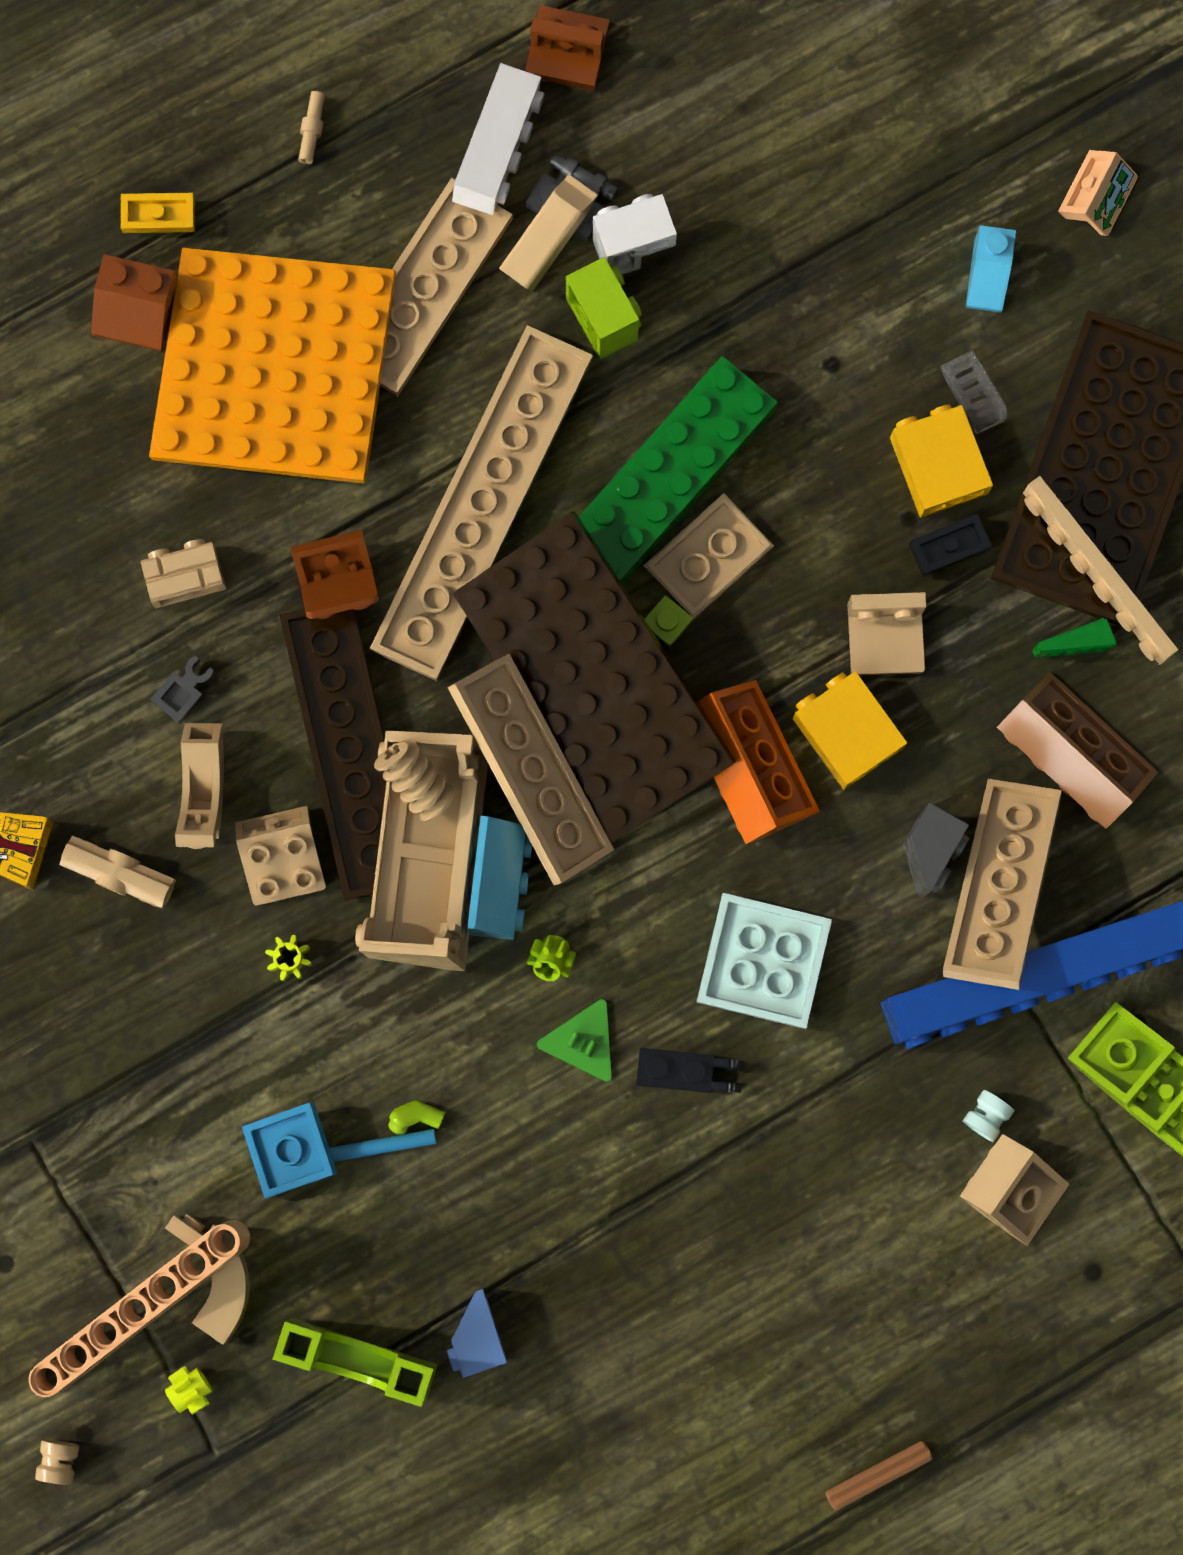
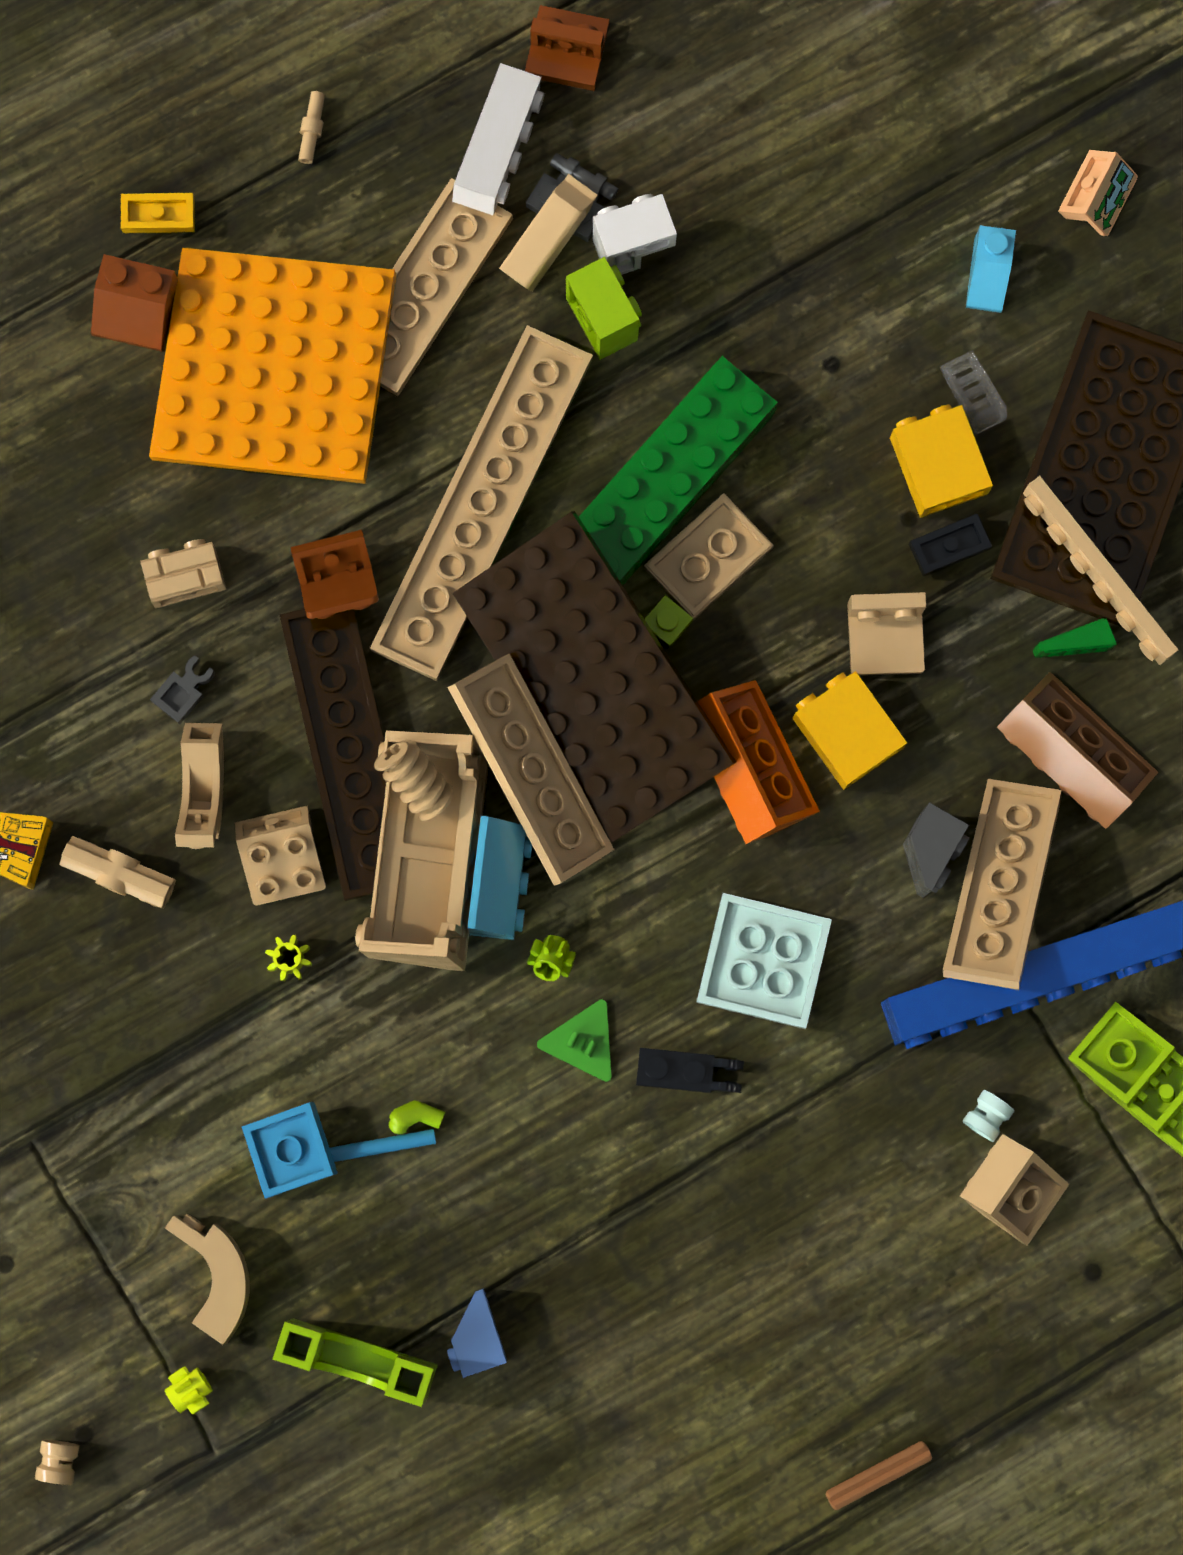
light nougat beam [29,1220,250,1397] -> none

